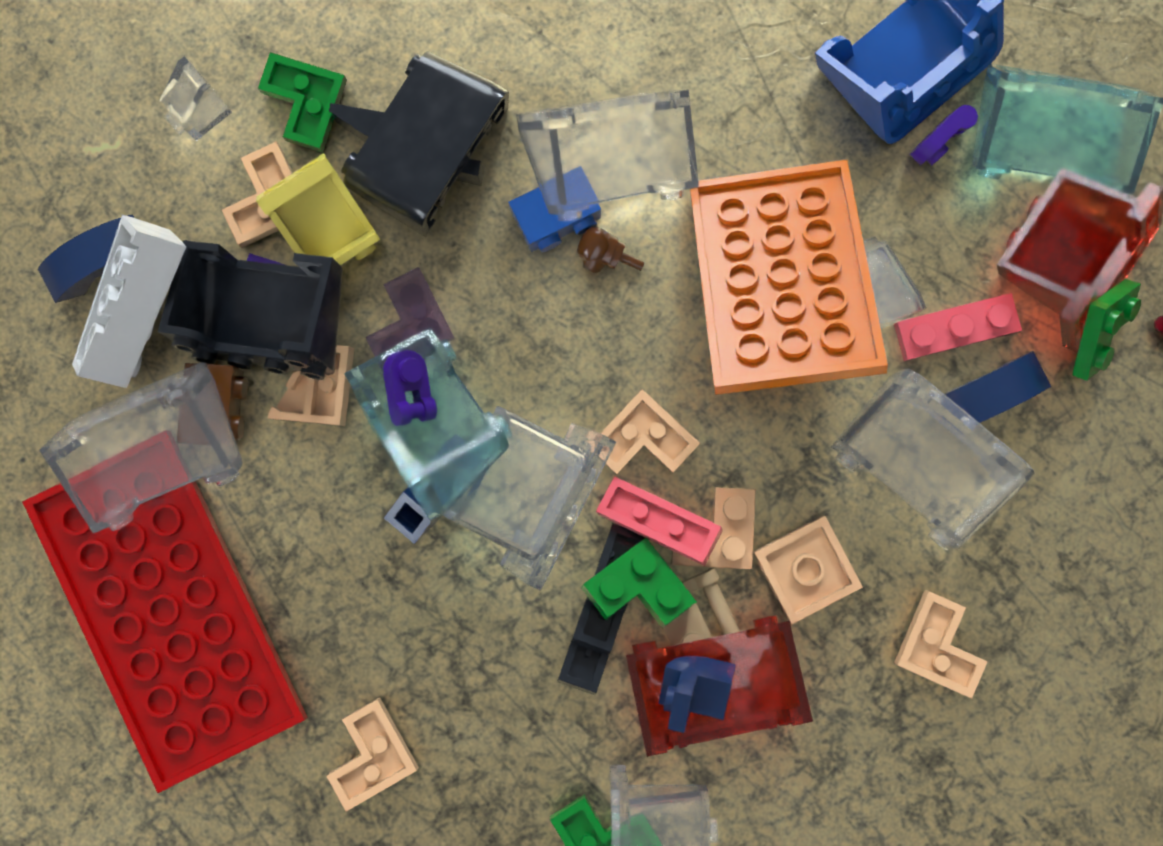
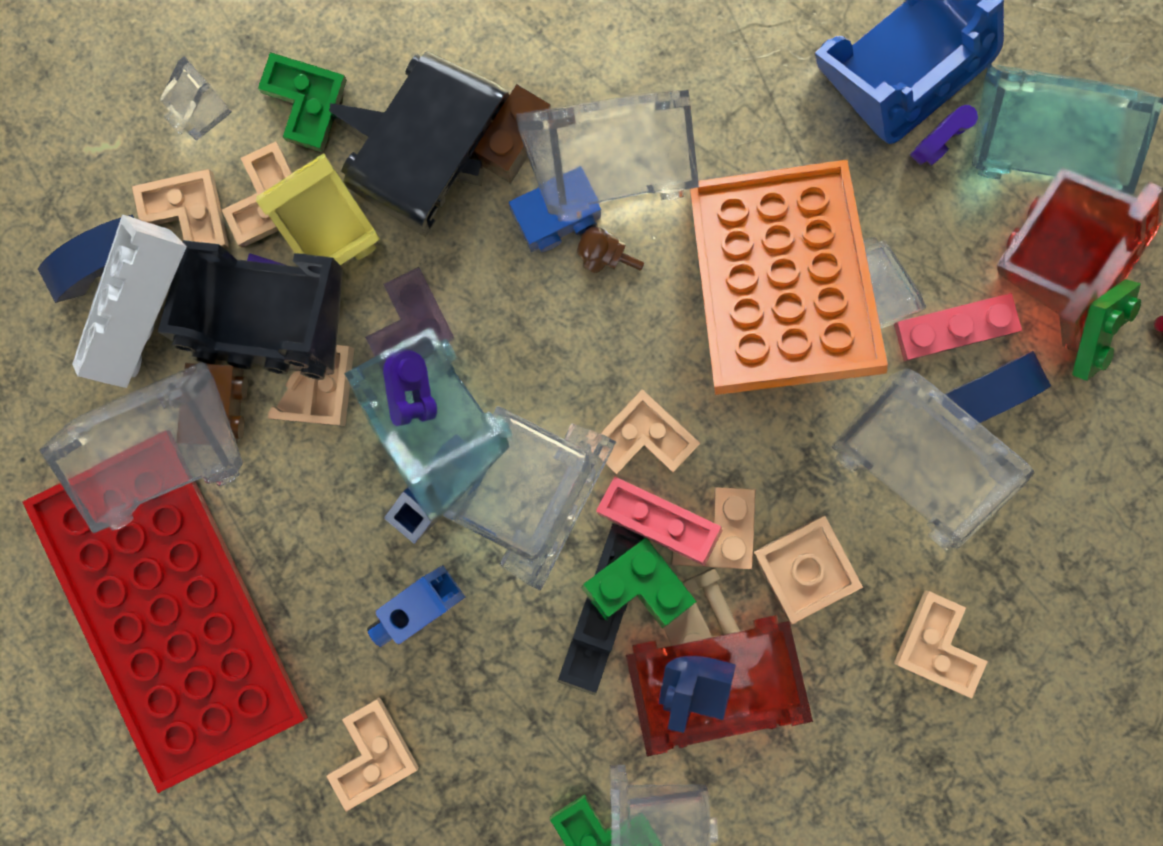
none -> light nougat plate [132,169,229,249]
none -> blue torso [367,565,466,647]
none -> reddish brown piece [474,84,552,184]

